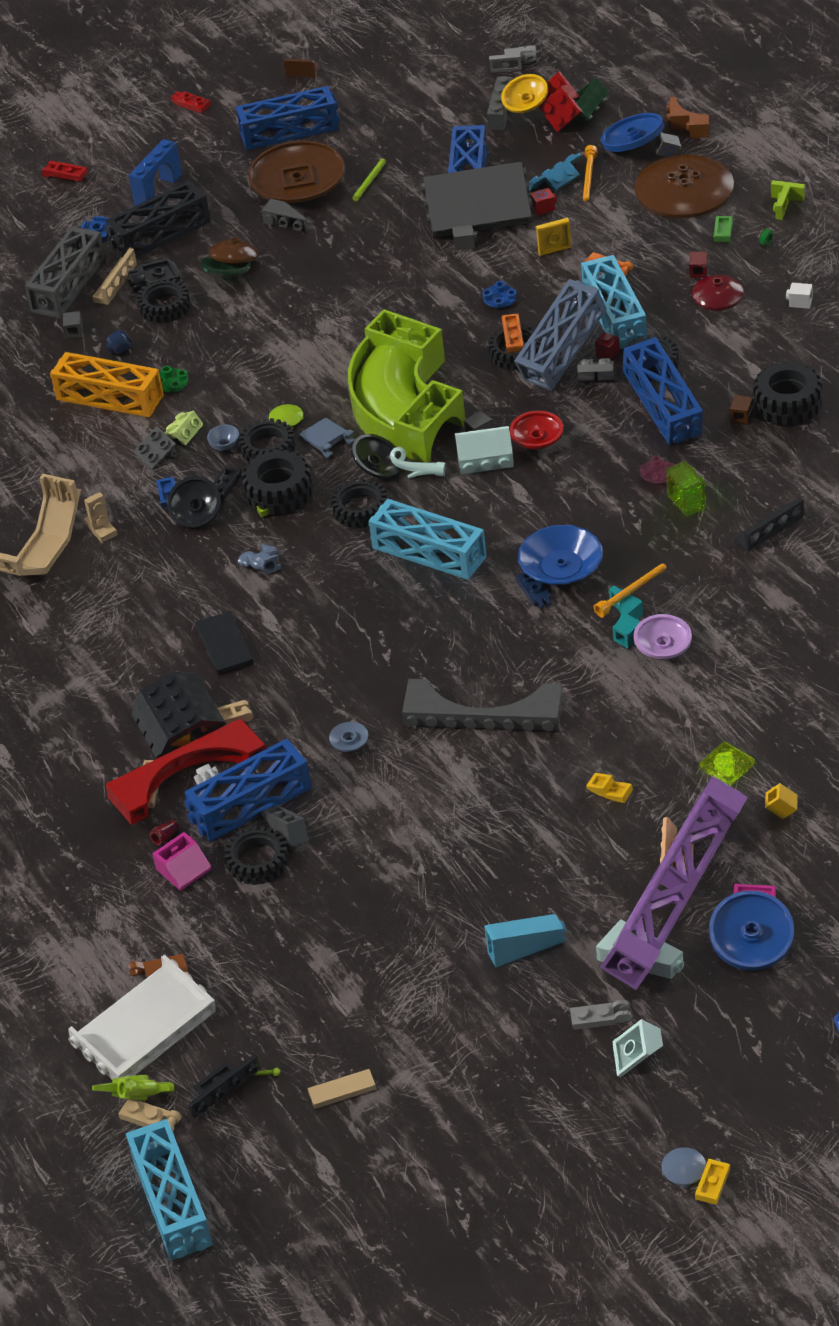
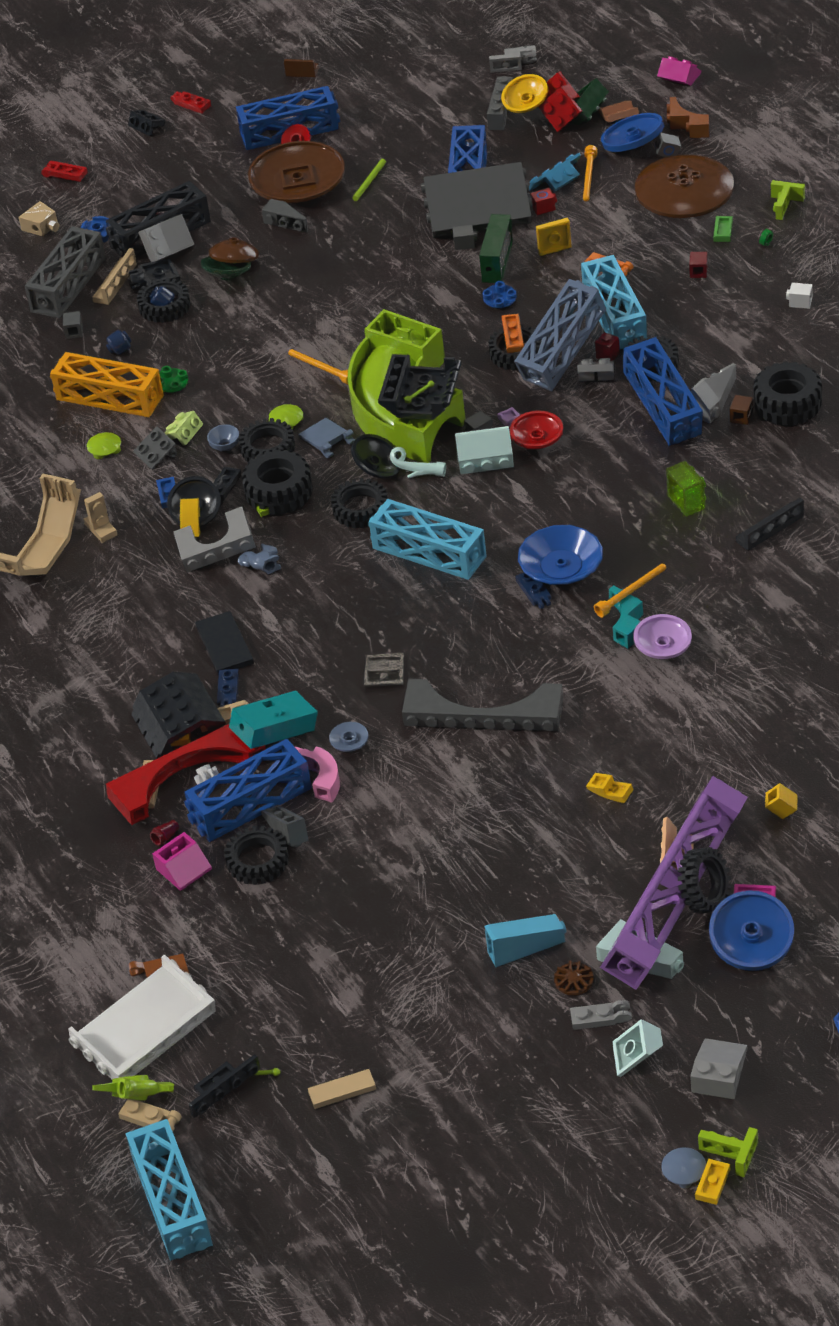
blue arch [128,139,182,208] -> none
clear pink dish [639,456,676,483] -> none
dark red dish [692,275,744,311] -> none
clear neon green tile [698,741,755,786] -> none
none -> tan torso [19,201,60,236]
none -> lime dish [87,432,121,459]
none -> black bracket [128,109,165,136]
none -> light grey slope [138,214,195,262]
none -> dark blue head [149,286,175,306]
none -> light grey arch [173,507,256,572]
none -> yellow slope [180,498,200,537]
none -> dark blue hinge [217,669,239,707]
none -> teal brick [229,690,318,749]
none -> red dish [281,124,311,144]
none -> light orange piece [288,349,348,385]
none -> bright pink arch [295,746,340,802]
none -> clear smoke slope [365,653,404,687]
none -> black slope [378,354,462,420]
none -> lime hinge [404,381,434,403]
none -> dark green brick [479,214,513,283]
none -> lavender tile [498,407,520,427]
none -> reddish brown wheel [554,961,594,995]
none -> nougat slope [598,101,639,122]
none -> dark pink slope [657,56,701,86]
none -> black tyre [678,847,732,914]
none -> light grey slope [690,1038,747,1099]
none -> light grey wedge [691,363,736,423]
none -> lime bracket [698,1127,758,1177]

